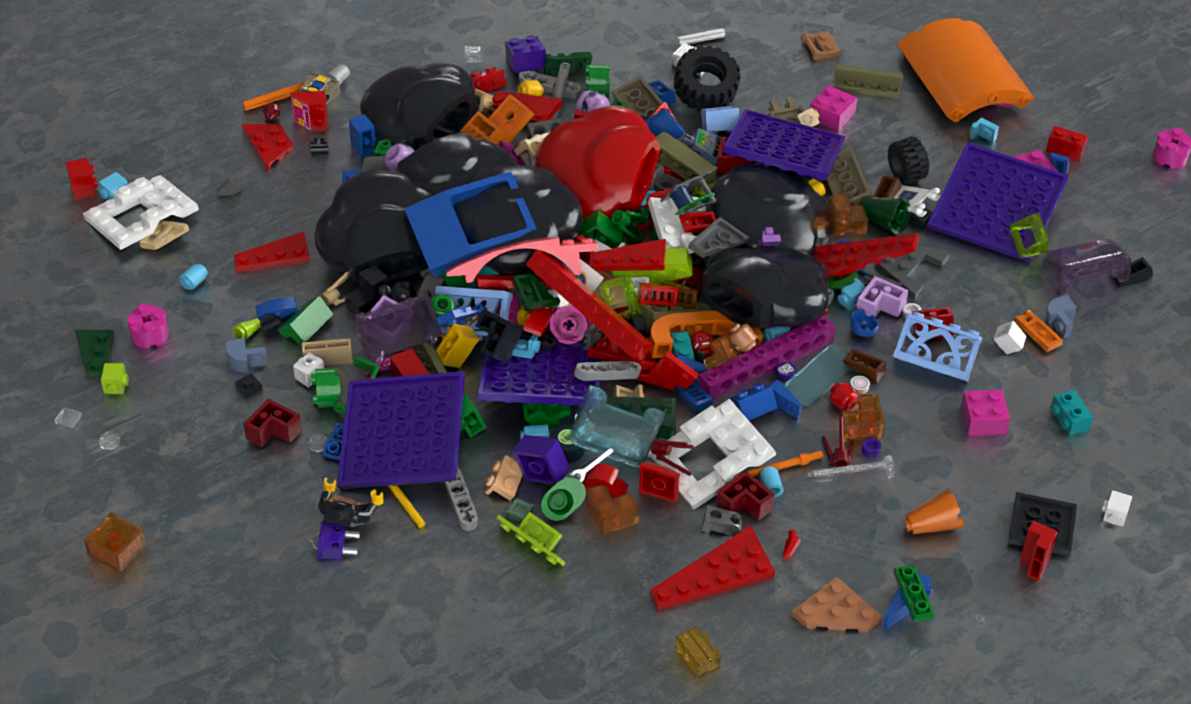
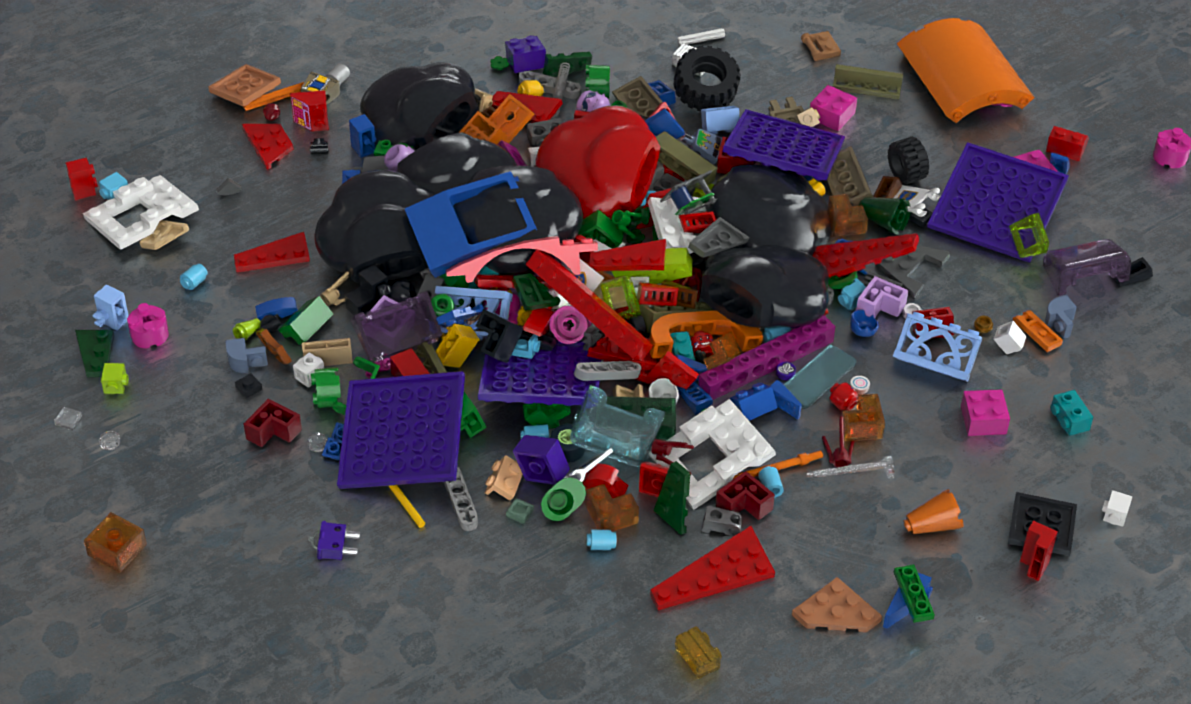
black torso [318,478,384,527] -> none
clear tile [464,46,482,62] -> none
red bracket [470,66,507,92] -> none
lime bracket [496,512,565,566] -> none
tan bracket [514,132,549,157] -> none
nougat head [728,323,757,353] -> none
medium lavender tile [757,227,781,246] -> none
red bar [783,530,801,560] -> none
reddish brown slope [843,349,886,383] -> none
dark purple tile [861,438,882,458] -> none
medium azure bracket [970,117,999,143] -> none
none -> light blue brick [93,284,129,331]
none -> nougat plate [208,64,281,107]
none -> dark orange tile [256,329,292,365]
none -> green plant [490,56,509,70]
none -> medium azure brick [586,529,617,551]
none -> white hair [649,378,679,410]
none -> dark green wing [653,461,691,535]
none -> pearl gold plate [974,315,993,333]

